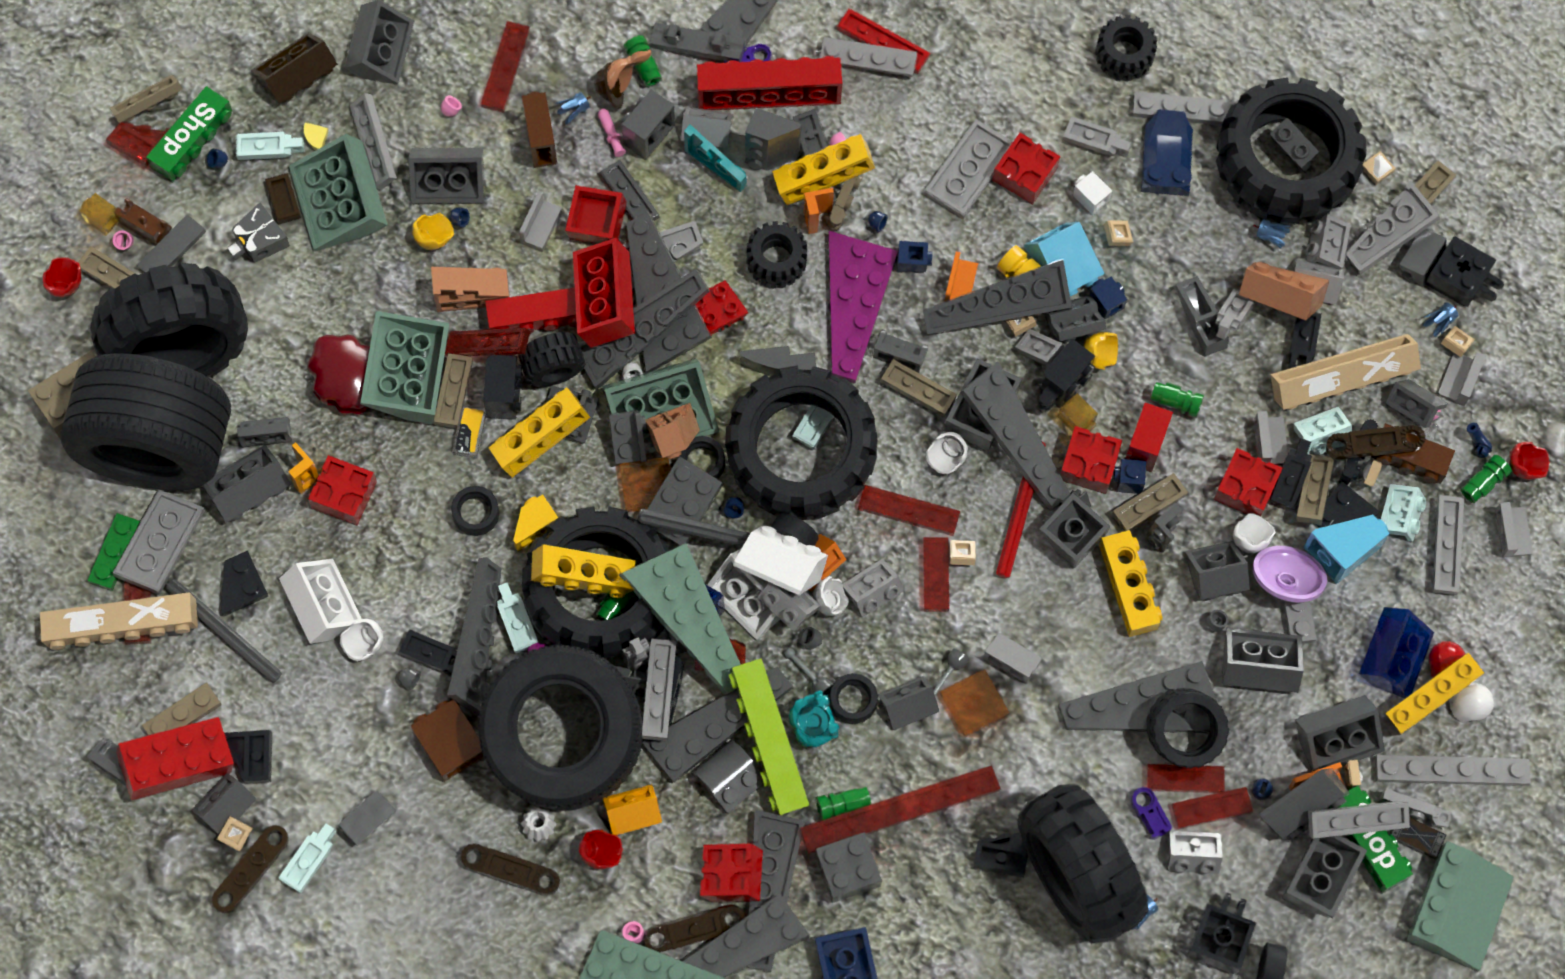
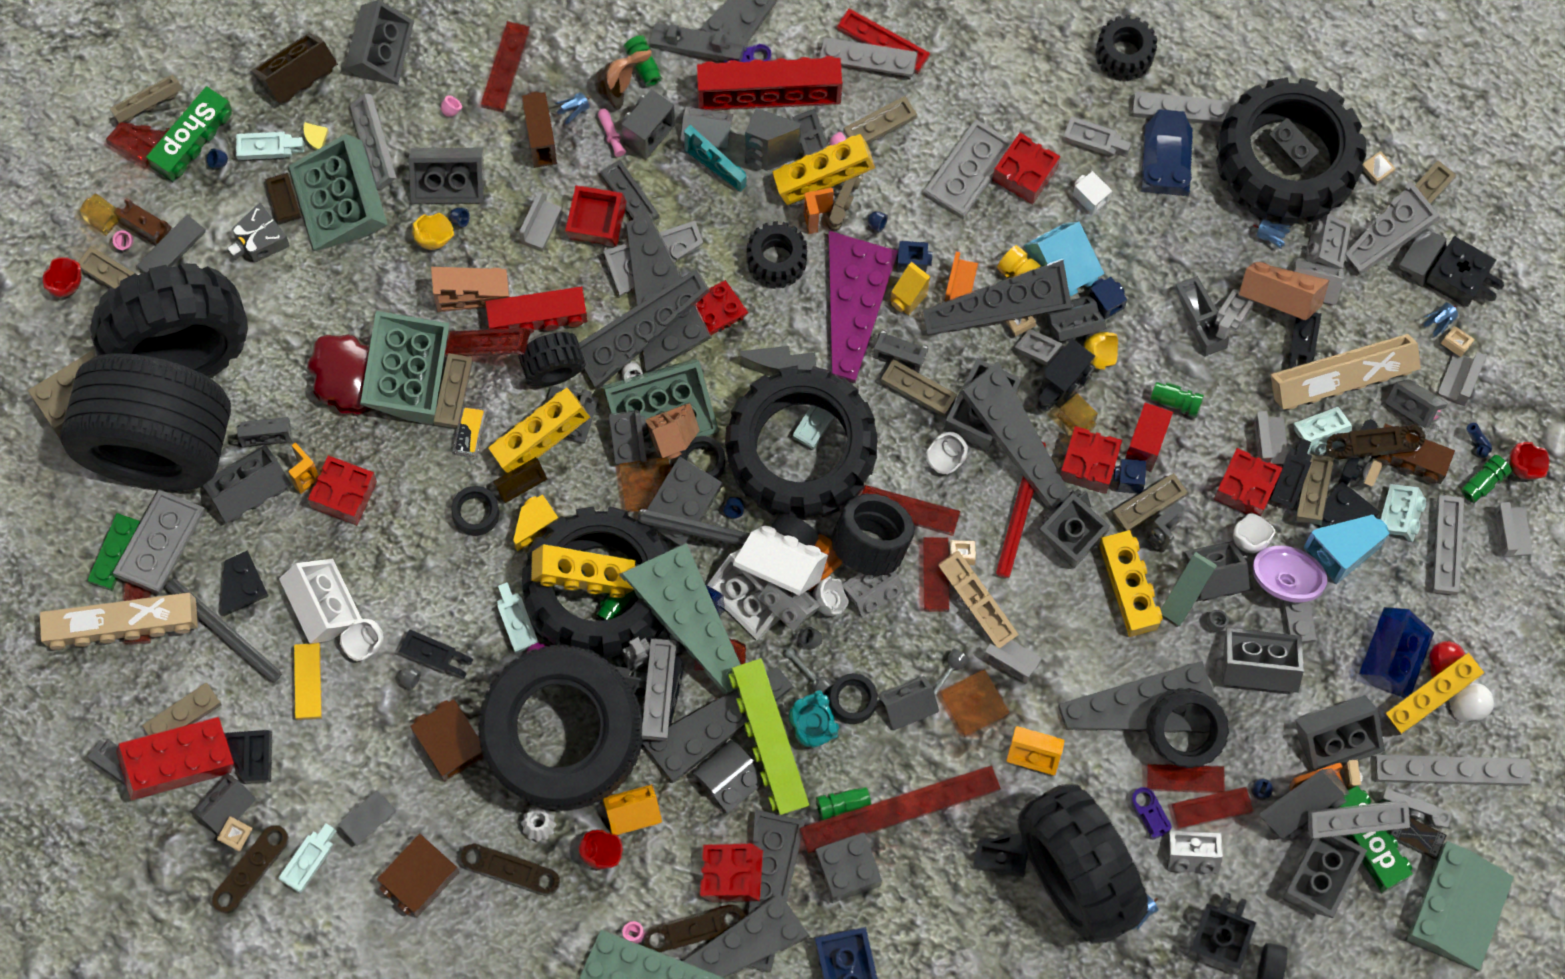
dark grey wing [447,557,502,716] -> none
black hinge [483,342,524,420] -> none
red brick [573,238,635,348] -> none
tan tile [1103,220,1133,246] -> none
none -> yellow tile [294,643,322,720]
none -> reddish brown brick [377,833,460,918]
none -> dark brown tile [493,457,548,503]
none -> black tyre [831,493,915,576]
none -> dark tan plate [843,96,917,144]
none -> yellow slope [890,262,930,315]
none -> tan slope [938,550,1019,649]
none -> light orange panel [1006,726,1065,776]
none -> sand green tile [1161,552,1217,626]

